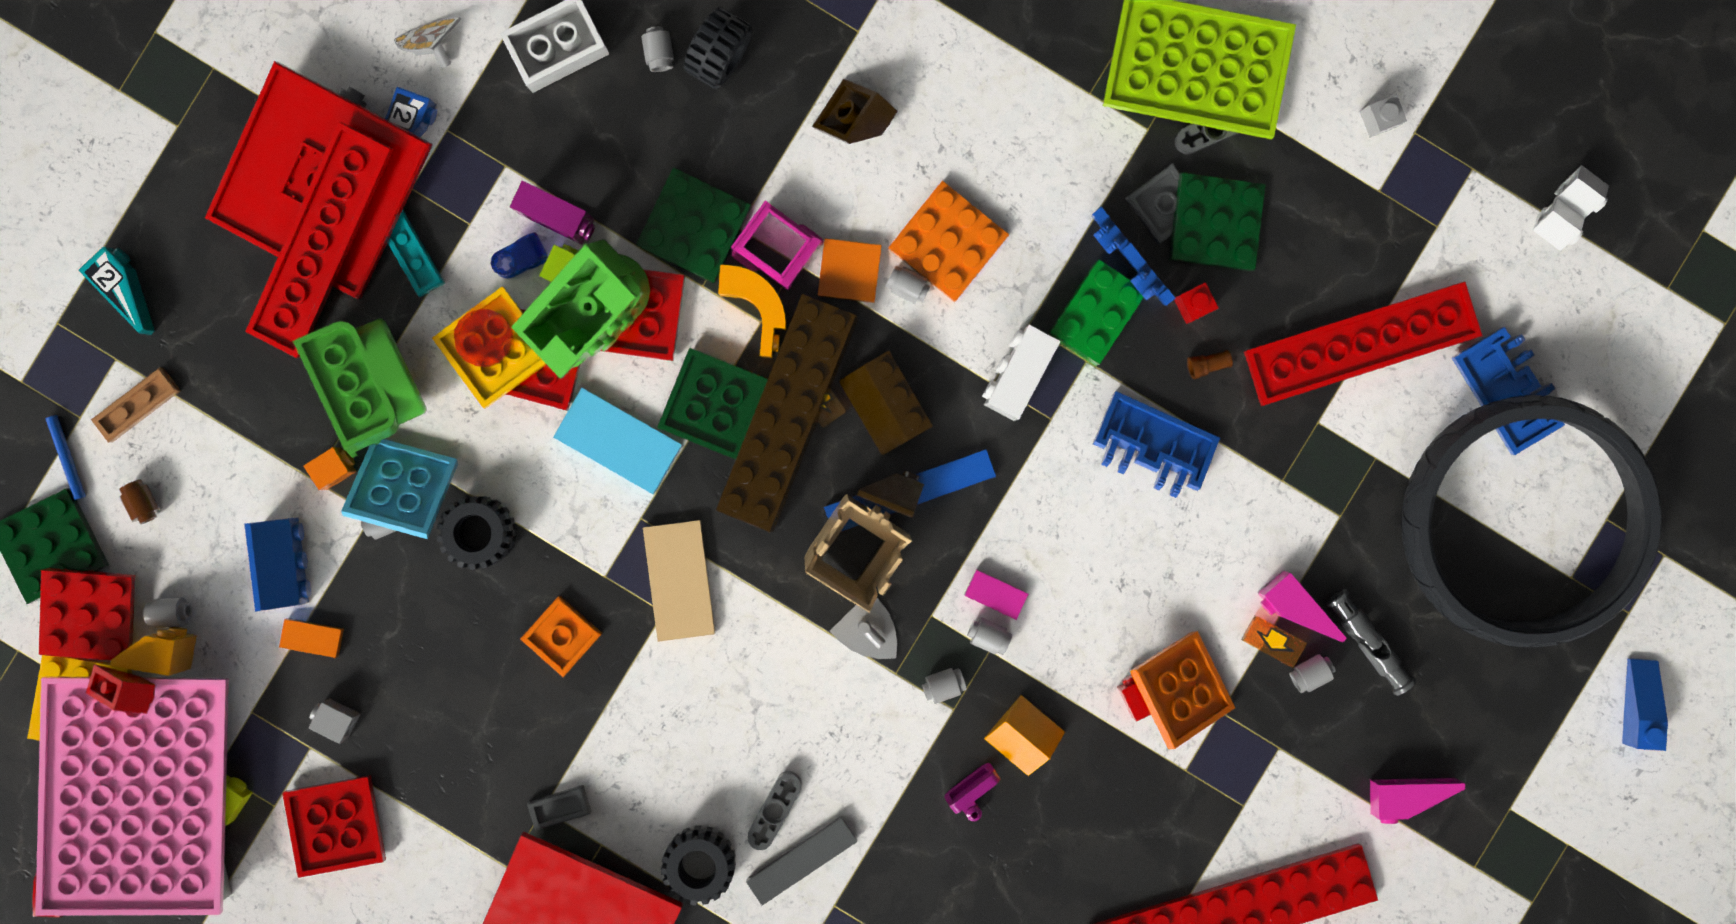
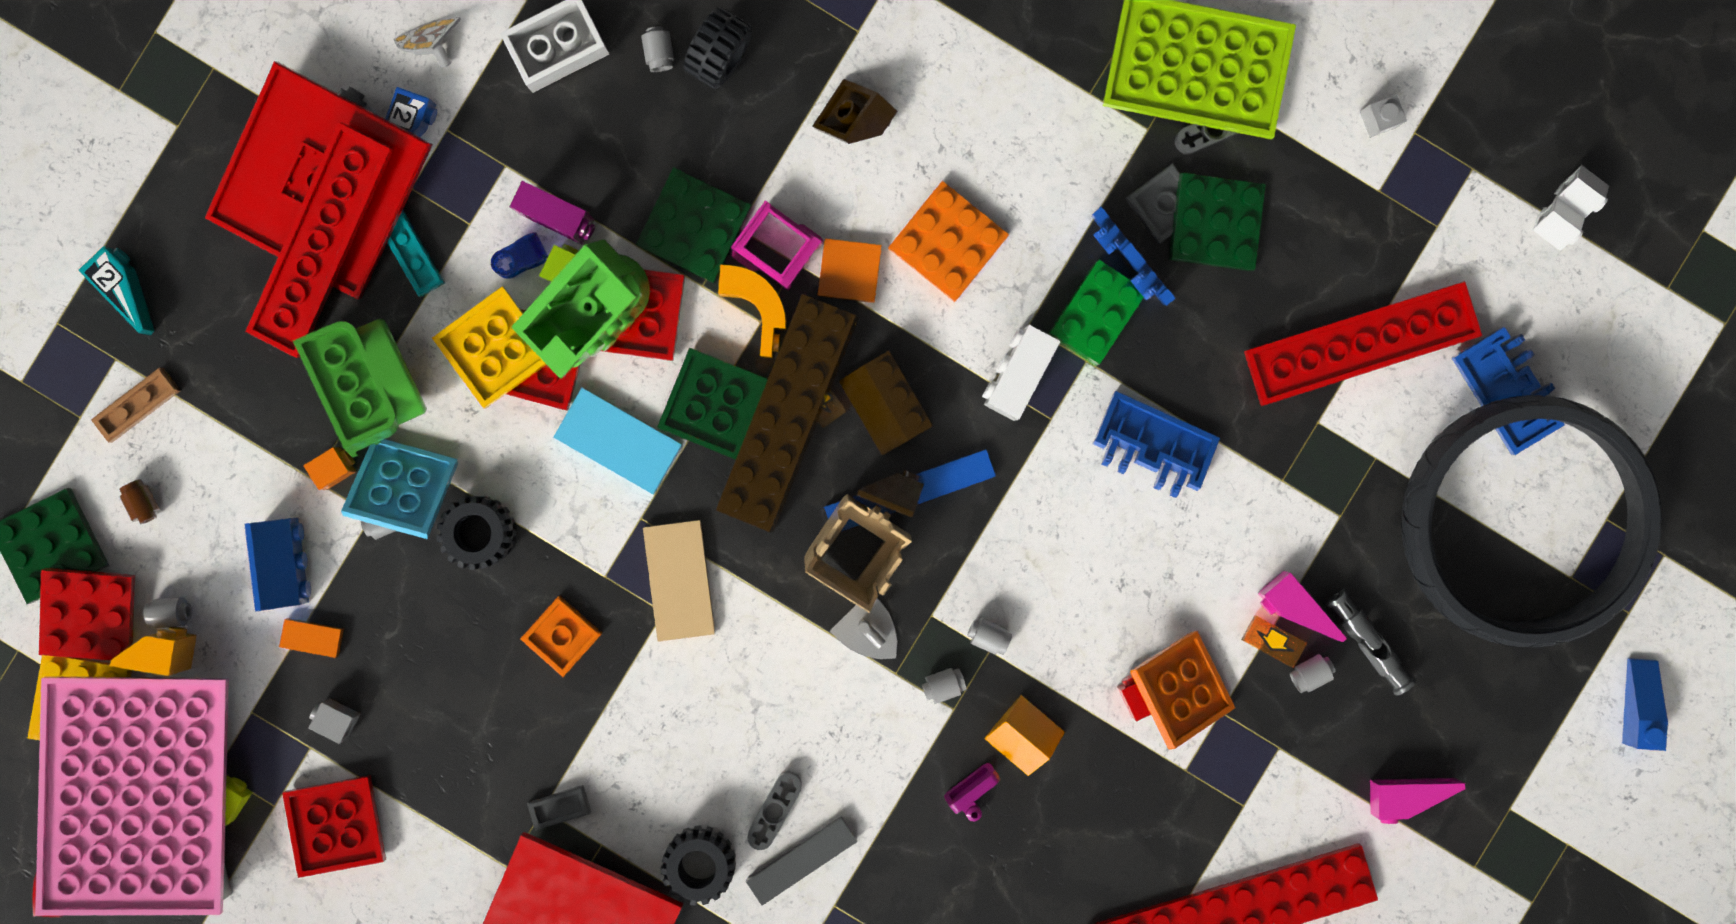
blue bar [46,415,86,500] -> none
red slope [85,665,156,714] -> none
clear red tile [454,309,514,367] -> none
light grey brick [886,266,930,304] -> none
dark pink tile [964,569,1028,620] -> none
red brick [1174,282,1219,324] -> none
reddish brown pin [1187,349,1233,379] -> none

